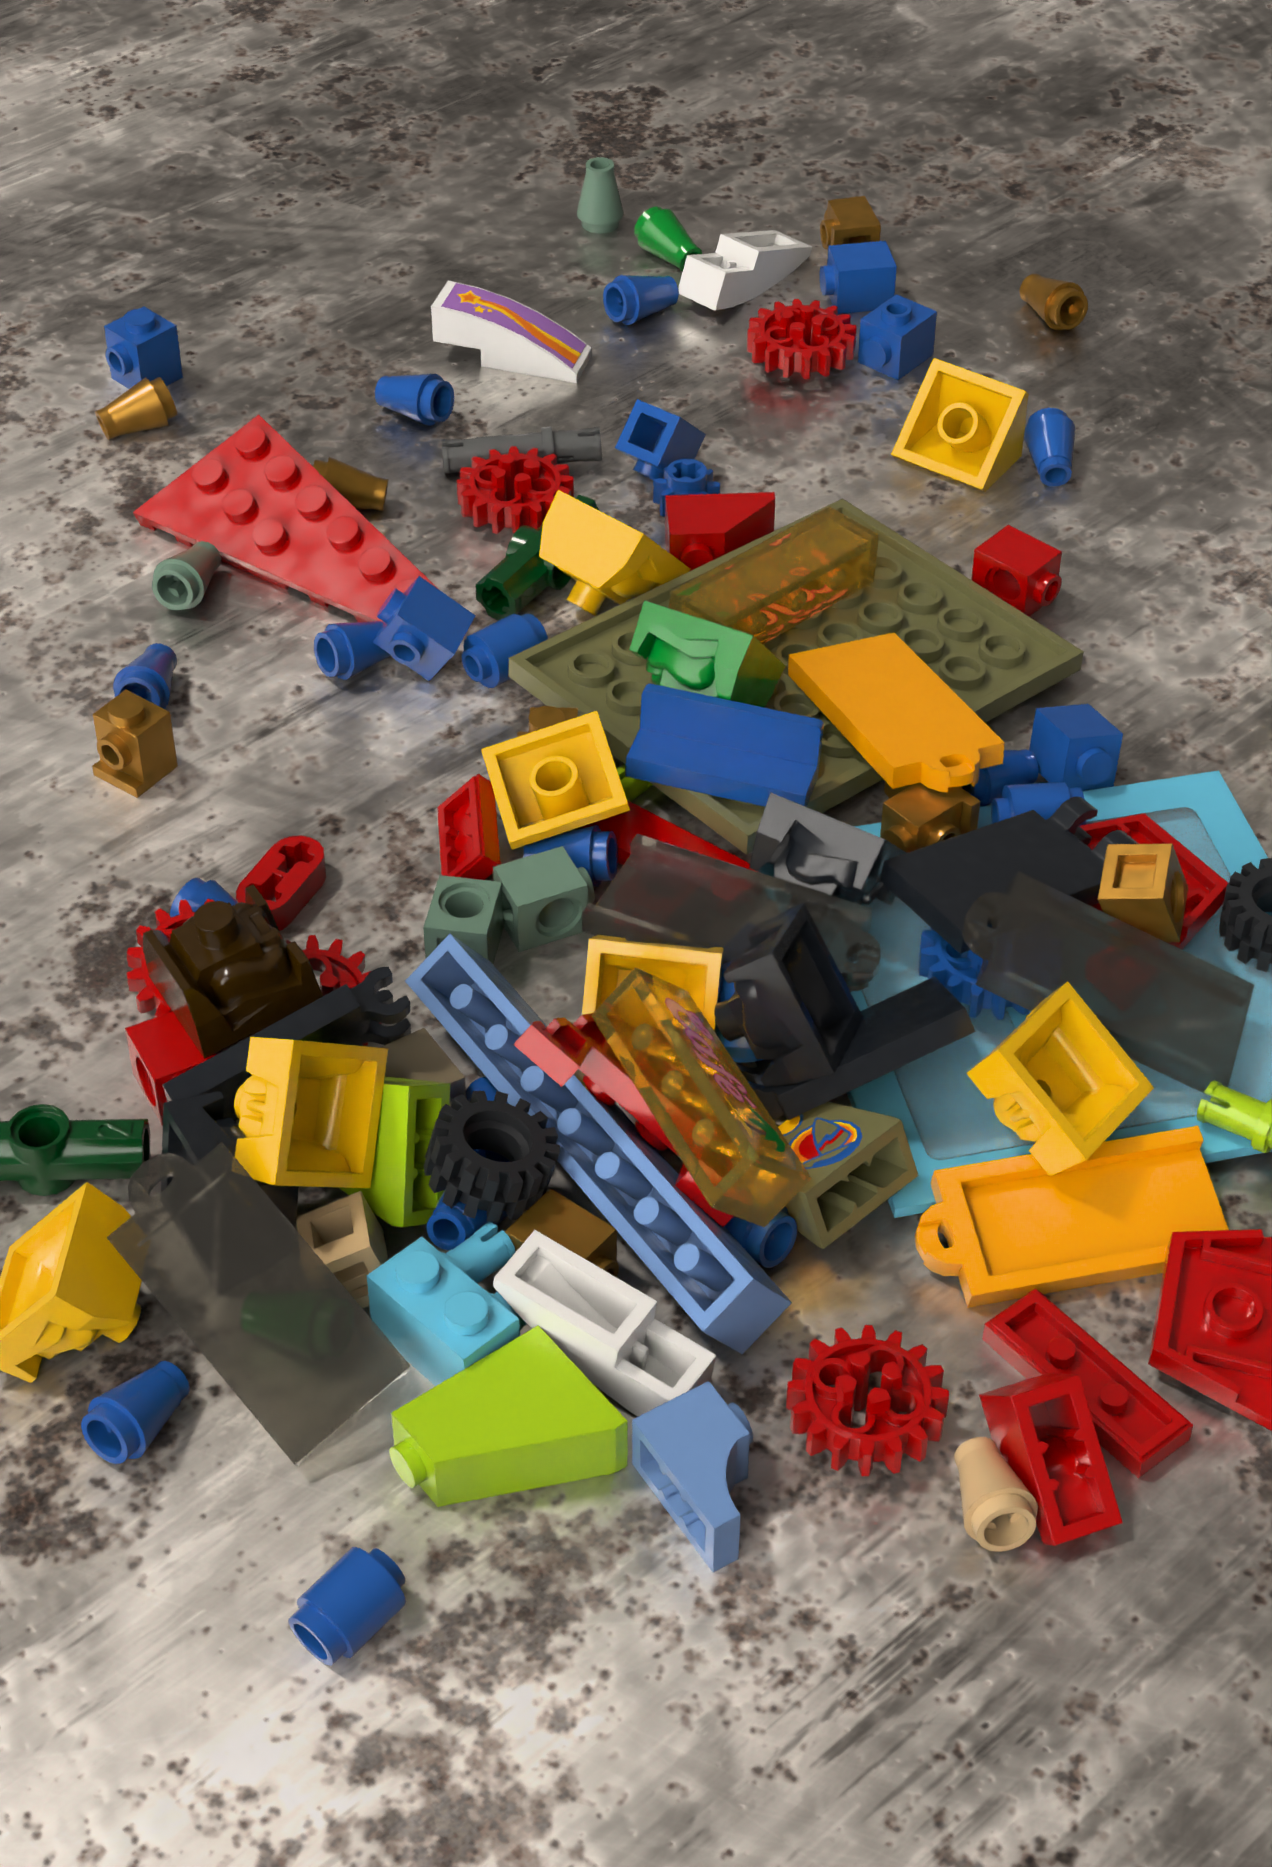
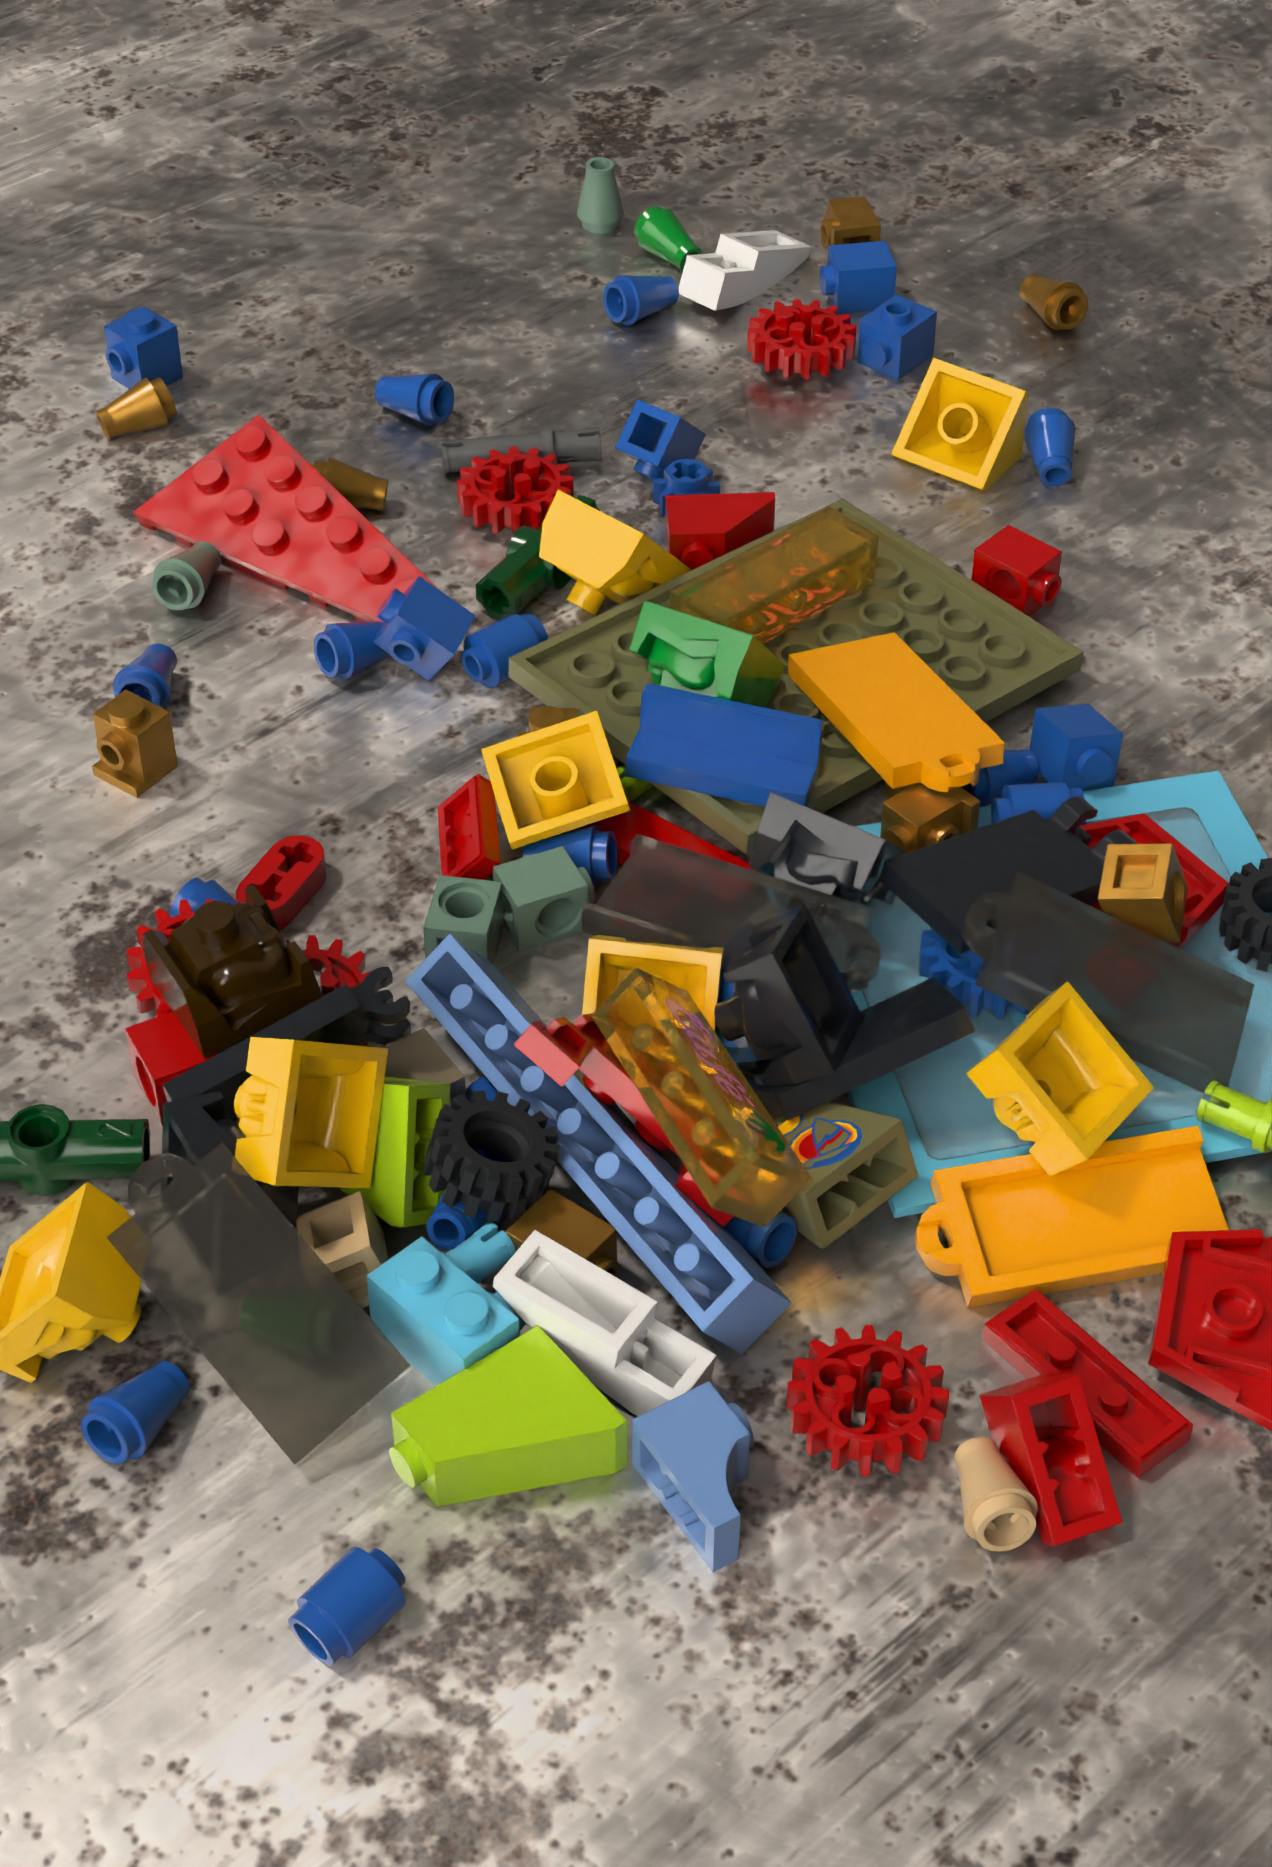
slope [431,280,592,383] -> none

